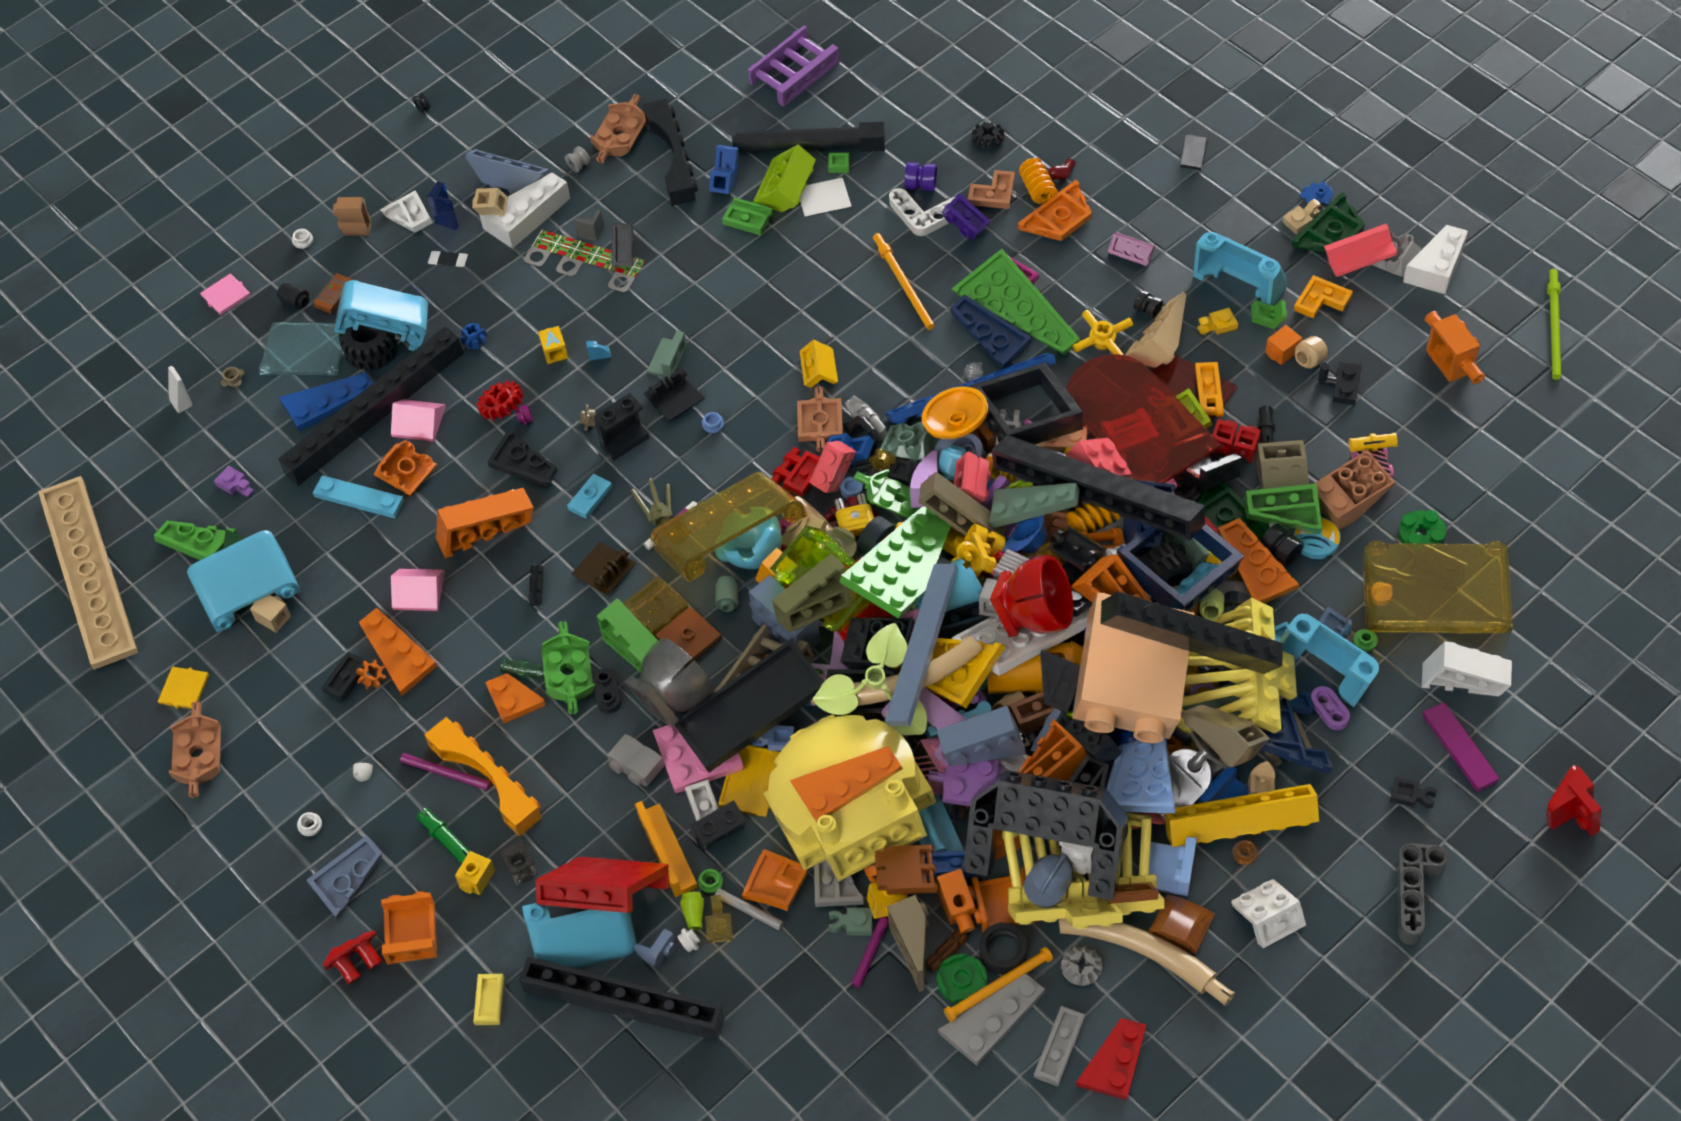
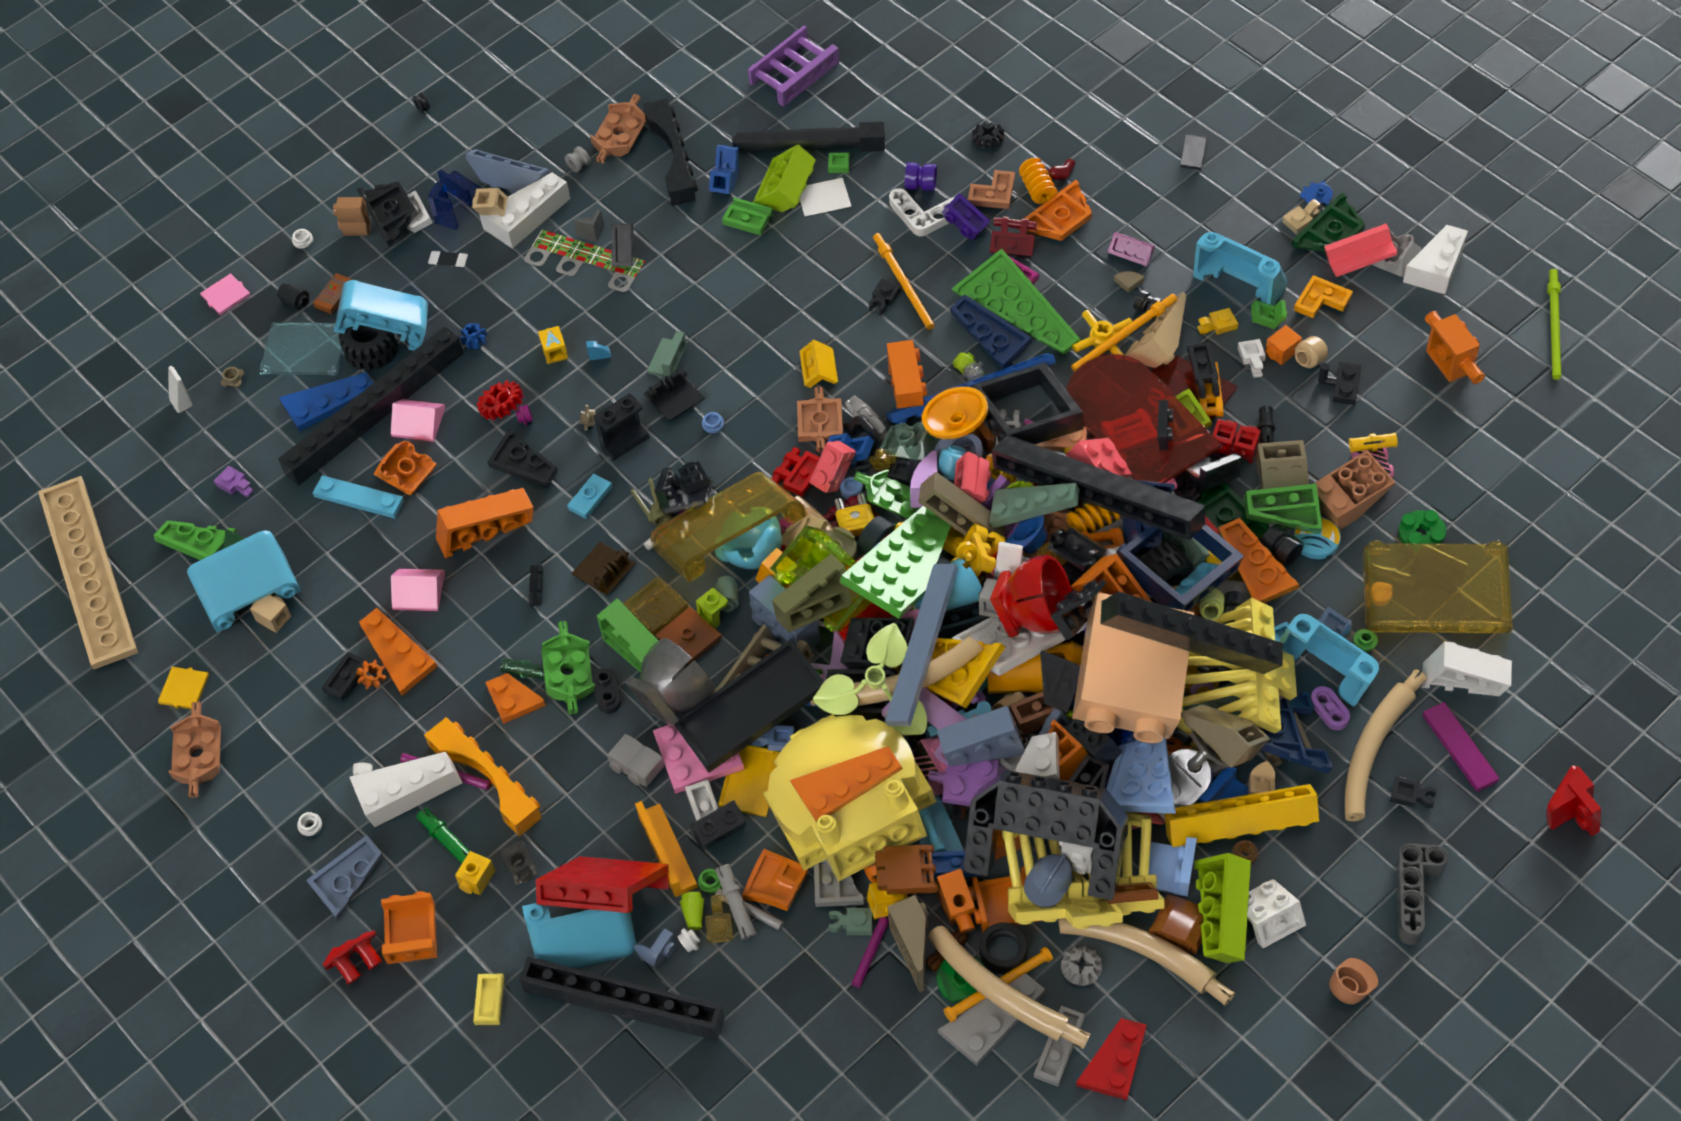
none -> white wedge [349,752,462,827]
none -> black wing [357,181,418,247]
none -> clear blue panel [437,169,483,206]
none -> black bracket [654,467,713,514]
none -> black plate [678,461,711,493]
none -> lime bracket [696,588,728,629]
none -> light grey pin [715,864,757,940]
none -> black plate [869,278,901,315]
none -> orange wedge [887,340,927,409]
none -> tan animal [928,926,1090,1049]
none -> lime piece [952,352,977,374]
none -> dark red plate [990,216,1037,258]
none -> white slope [996,542,1023,572]
none -> white wing [1015,732,1060,779]
none -> black bracket [1051,579,1106,640]
none -> light orange bar [1071,293,1178,373]
none -> dark tan tile [1114,271,1145,293]
none -> black plate [1157,400,1174,450]
none -> black hinge [1187,342,1220,399]
none -> lime wedge [1193,853,1251,963]
none -> white plate [1238,339,1266,378]
none -> nougat cap [1329,958,1378,1005]
none -> tan animal [1345,670,1426,821]

